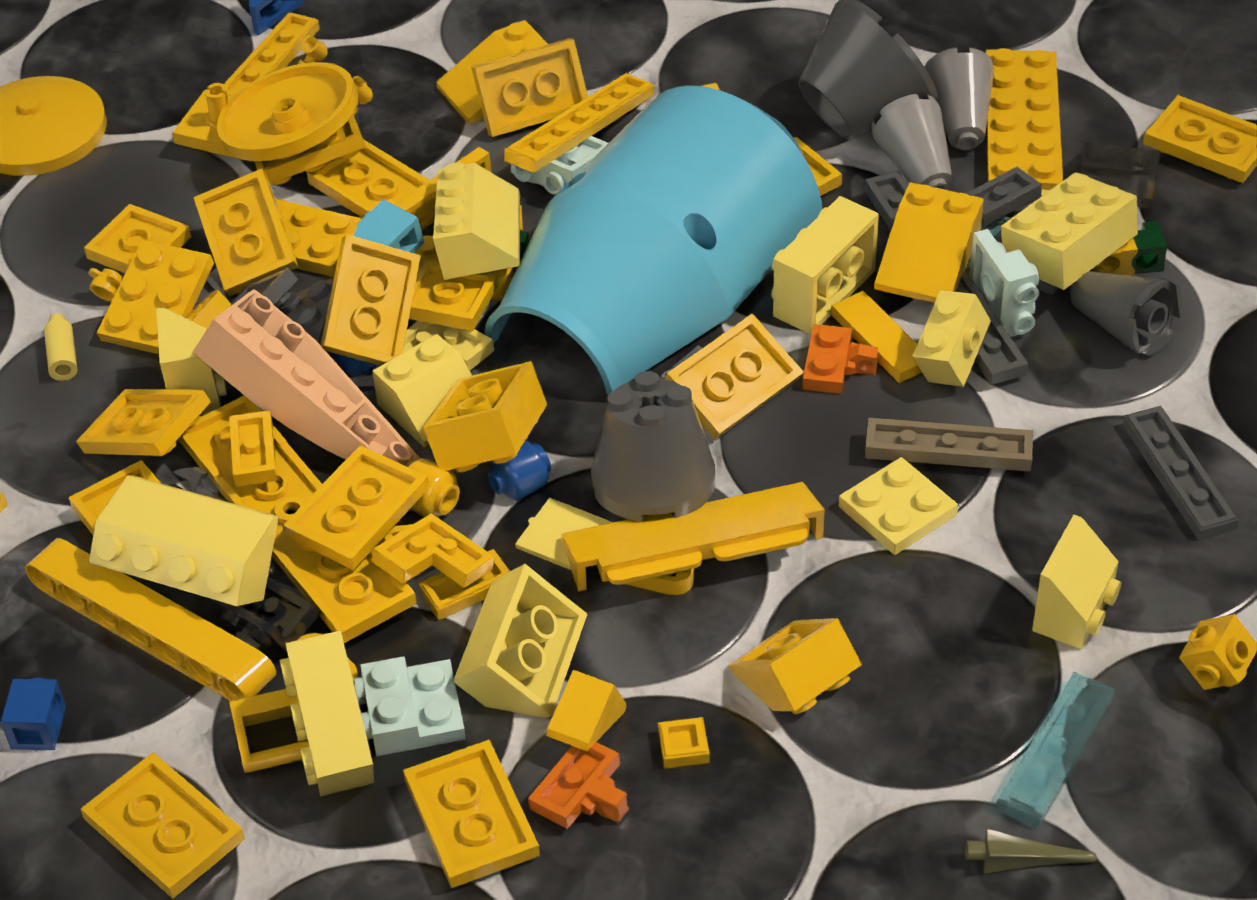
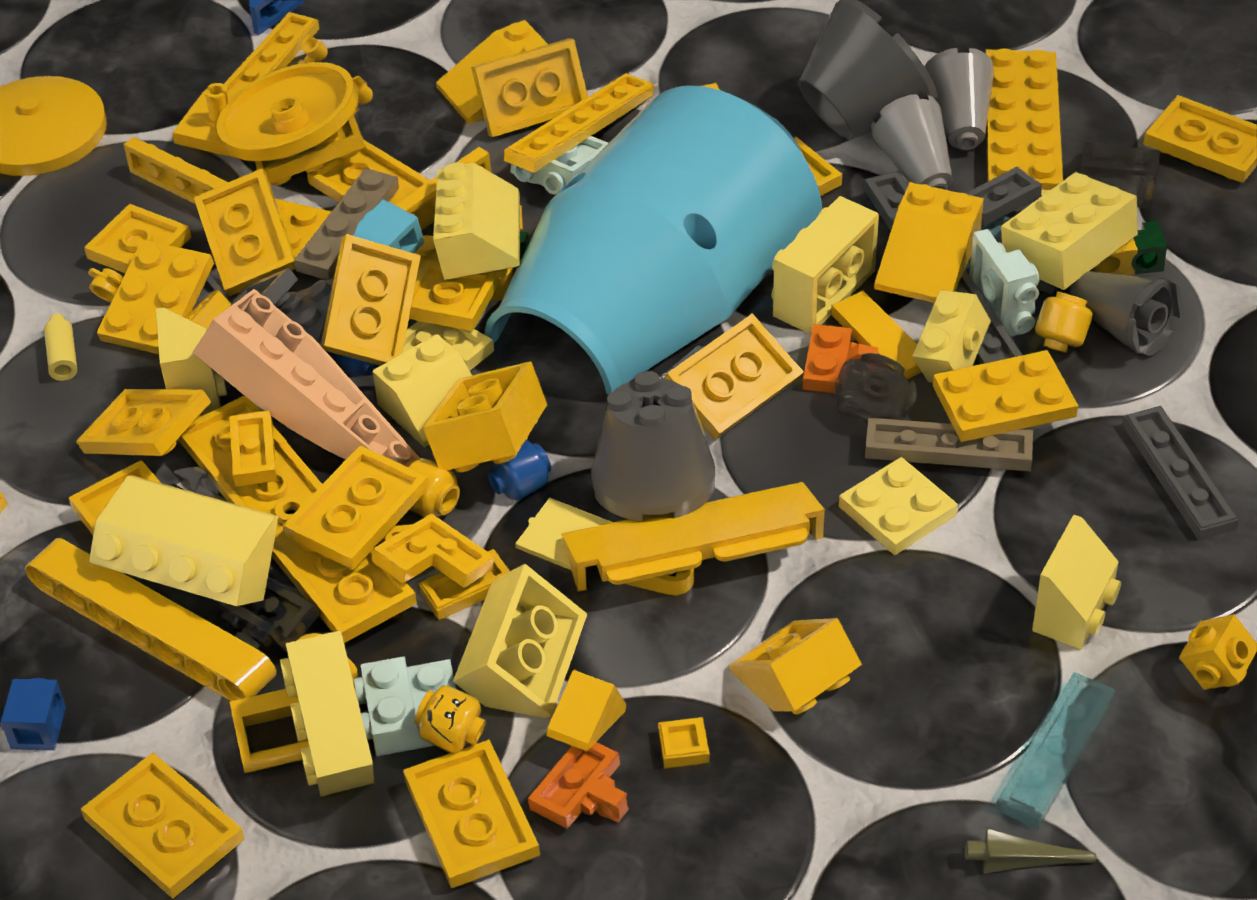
none -> yellow plate [123,137,228,204]
none -> dark tan plate [294,168,399,280]
none -> yellow head [414,685,486,753]
none -> clear smoke plate [835,353,917,423]
none -> yellow plate [932,350,1078,442]
none -> yellow head [1035,292,1092,353]

